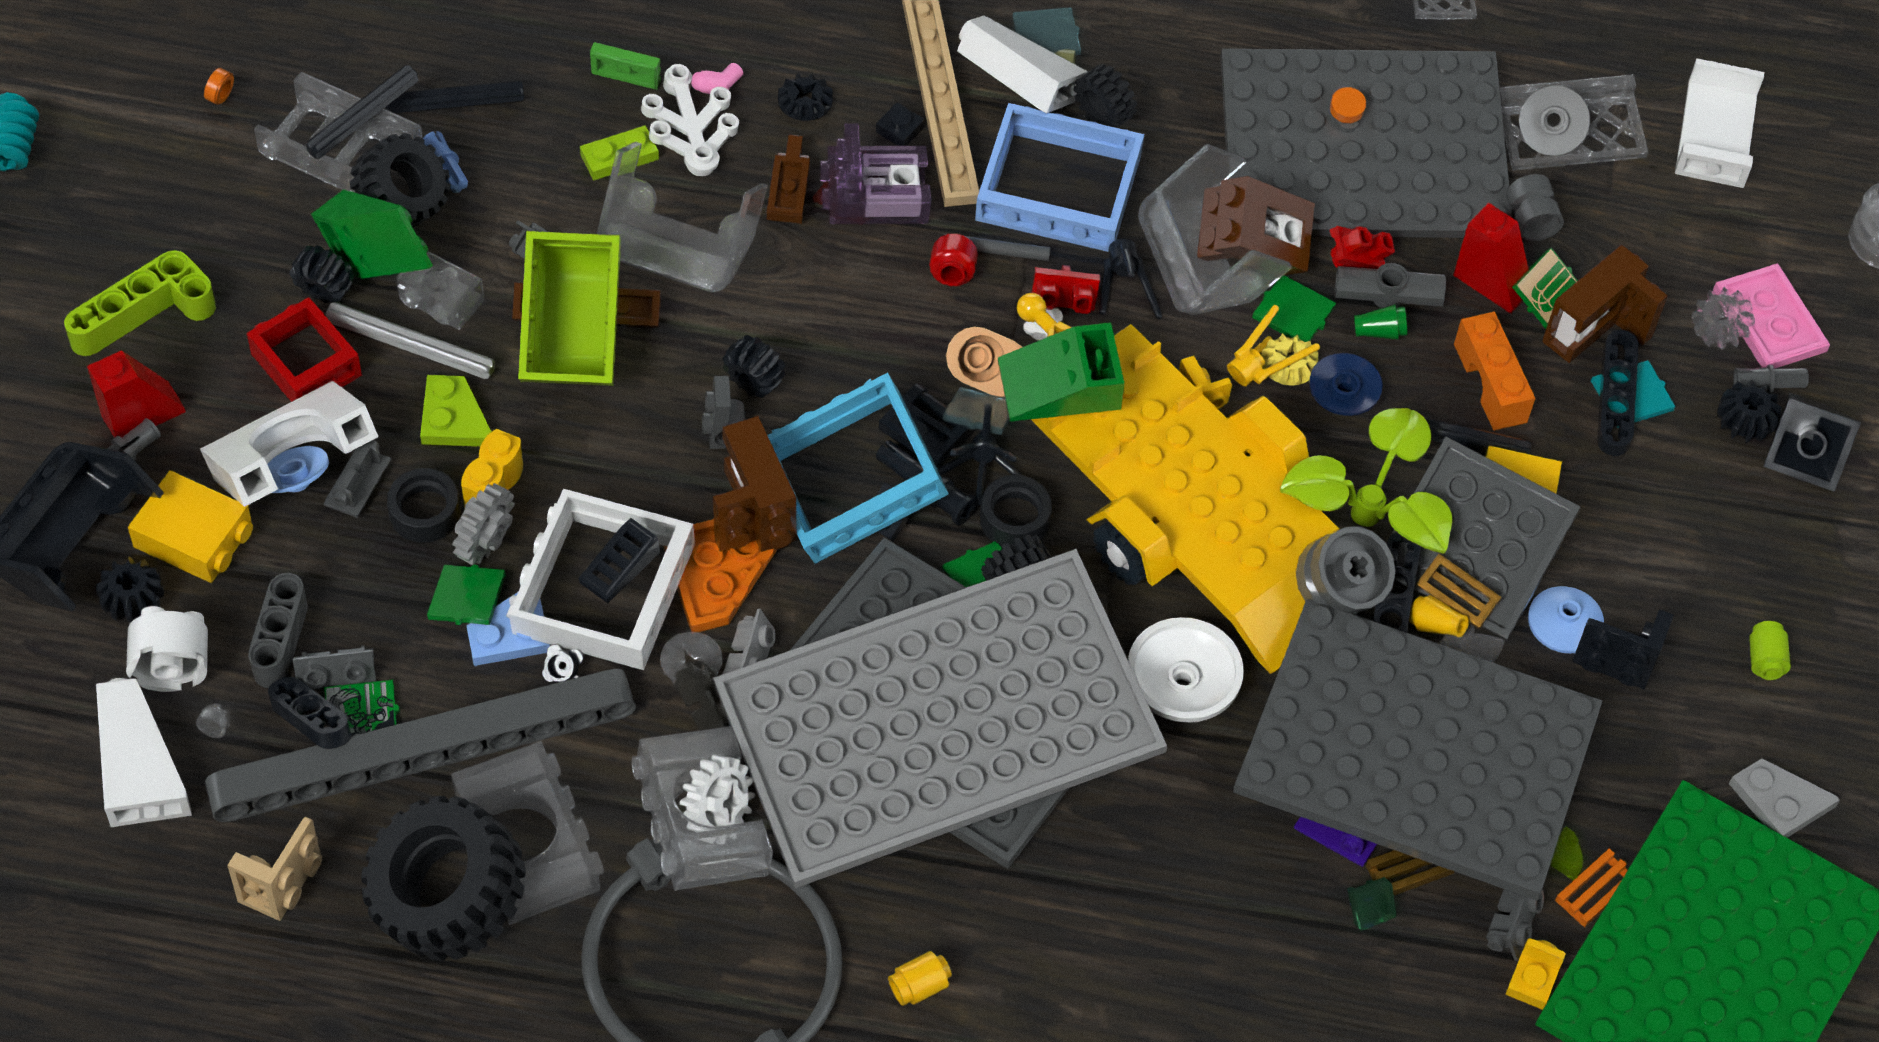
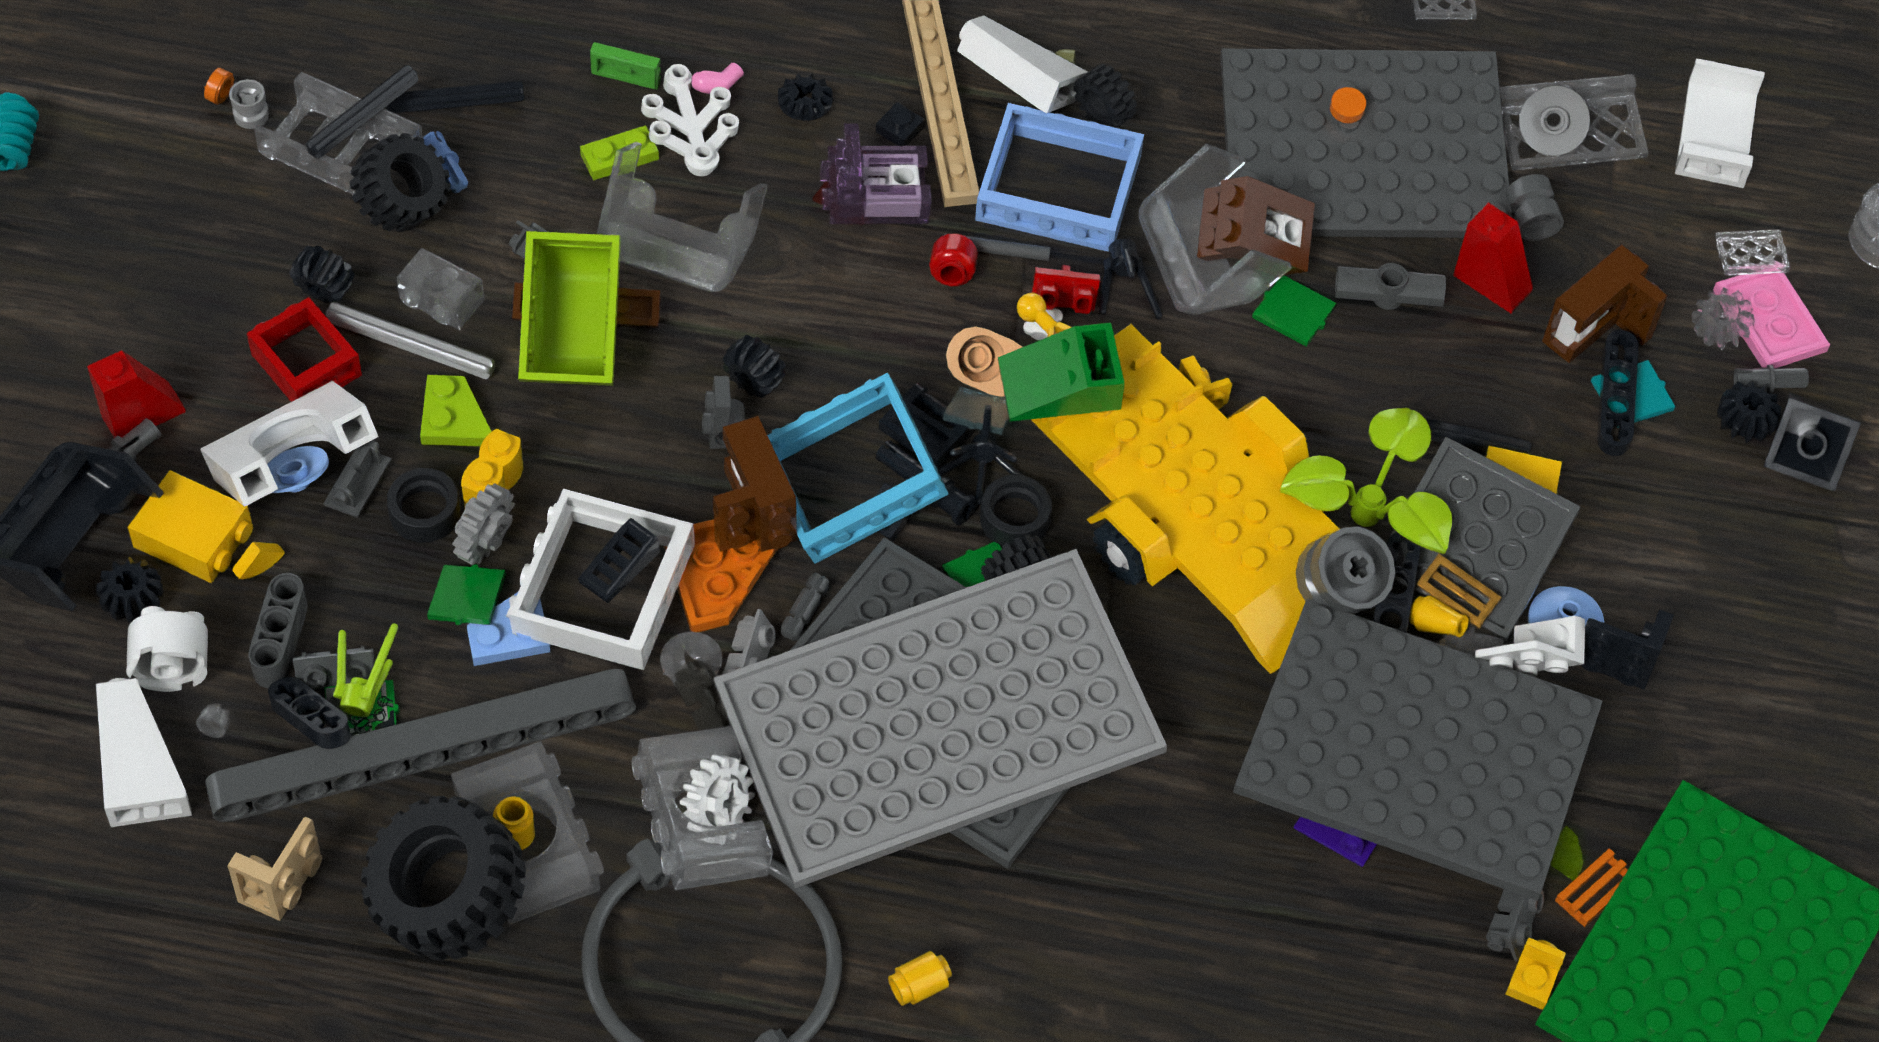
lime beam [64,250,216,356] -> none
green slope [311,190,433,279] -> none
plate [542,644,584,682] -> none
reddish brown hinge [767,135,810,224] -> none
clear light blue piece [1013,7,1081,55] -> none
white dish [1128,617,1244,722] -> none
yellow plant [1227,305,1320,386] -> none
light yellow gear [1261,333,1318,386] -> none
dark blue dish [1309,353,1383,416] -> none
red hips [1330,226,1395,269] -> none
clear green tile [1347,877,1397,931] -> none
green cone [1354,304,1407,340] -> none
pearl gold tile [1366,850,1455,900] -> none
orange arch [1454,311,1535,431] -> none
piece [1512,247,1578,329] -> none
light grey wing [1729,758,1840,838] -> none
lime brick [1749,621,1791,680] -> none
none -> light grey wheel [229,79,269,129]
none -> yellow tile [232,542,285,579]
none -> lime plant [333,623,398,717]
none -> yellow brick [493,797,535,850]
none -> dark grey axle [781,573,829,641]
none -> white bracket [1475,616,1585,677]
none -> clear window [1715,229,1791,275]

